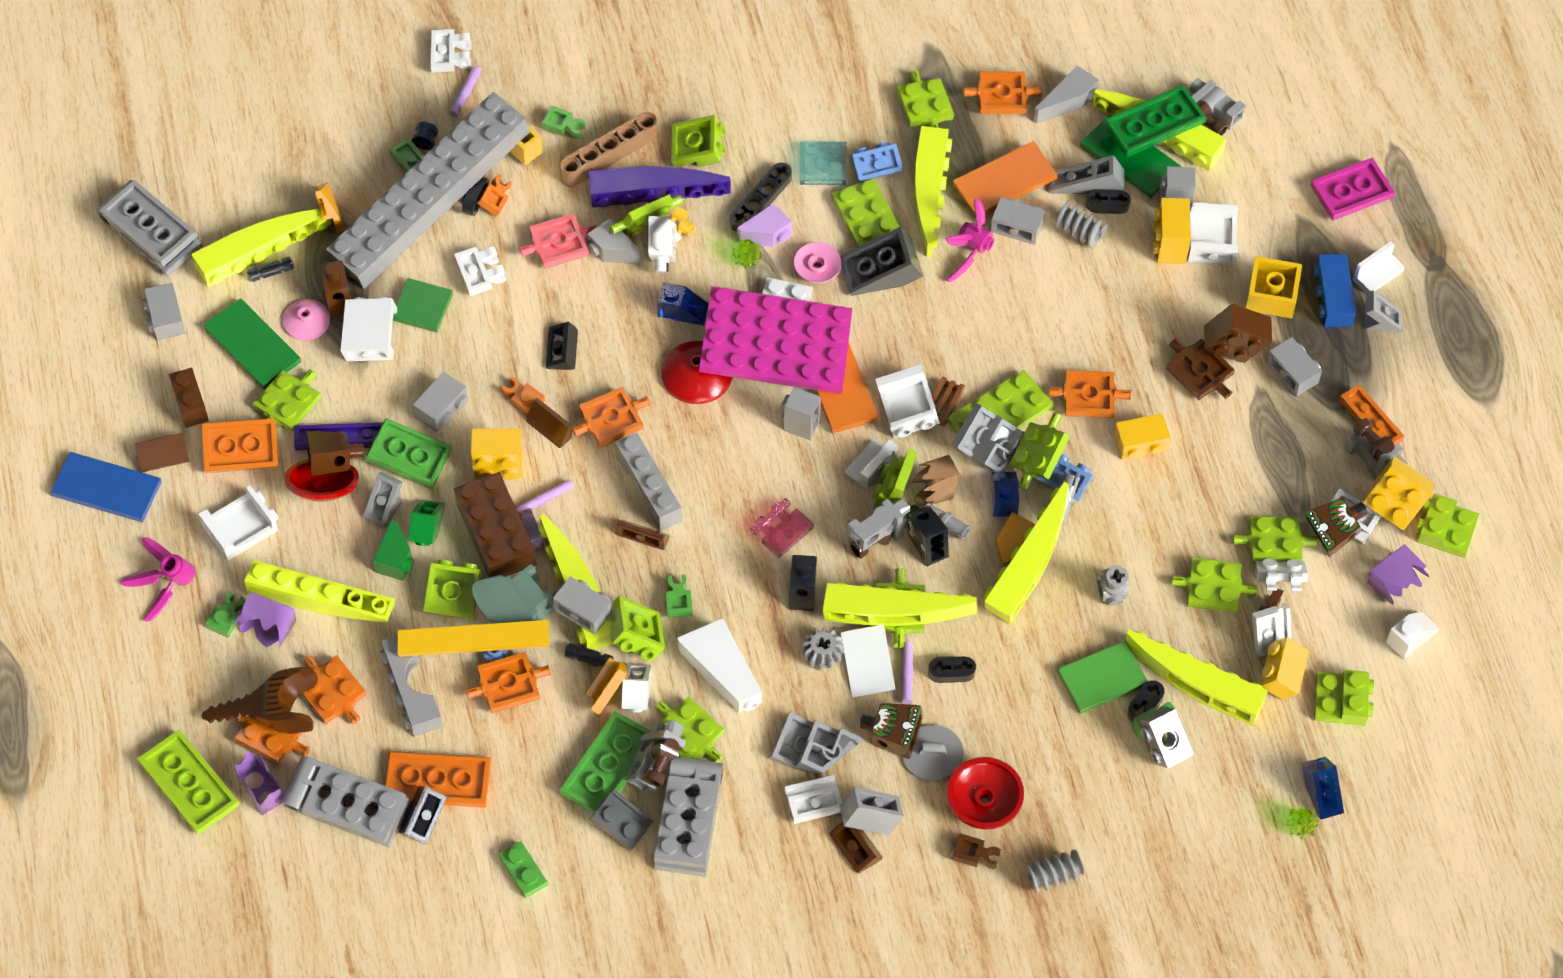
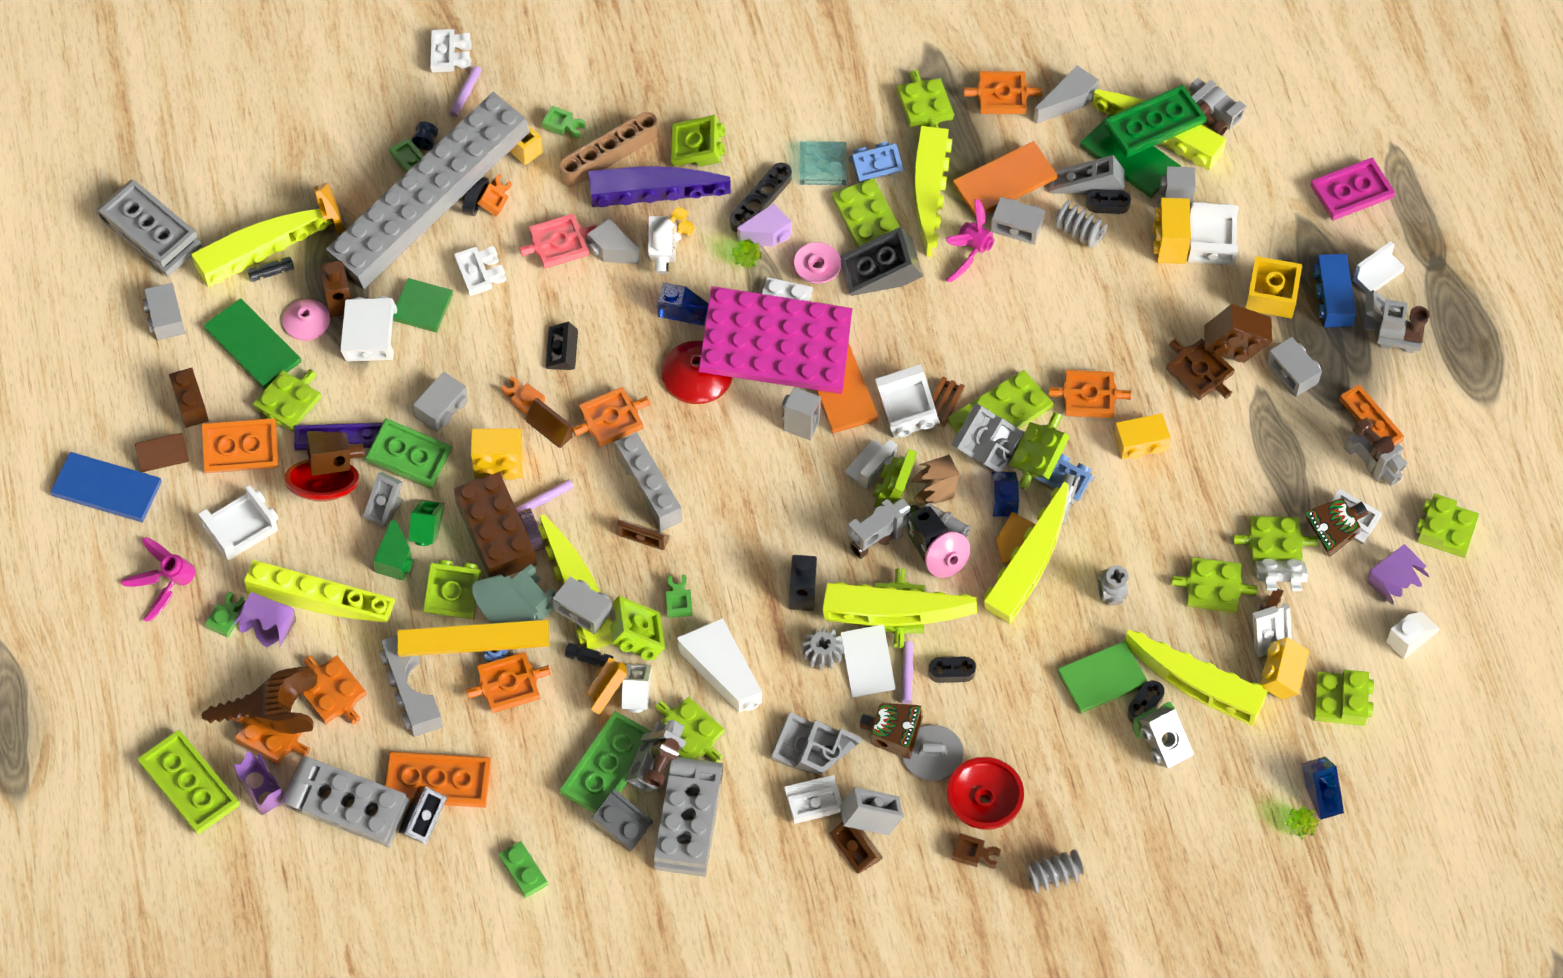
lime plate [609,195,683,236] -> none
clear pink plate [750,498,814,558] -> none
yellow brick [1363,456,1435,531] -> none
none -> bright pink dish [925,531,970,578]
none -> light grey hips [1377,299,1430,353]

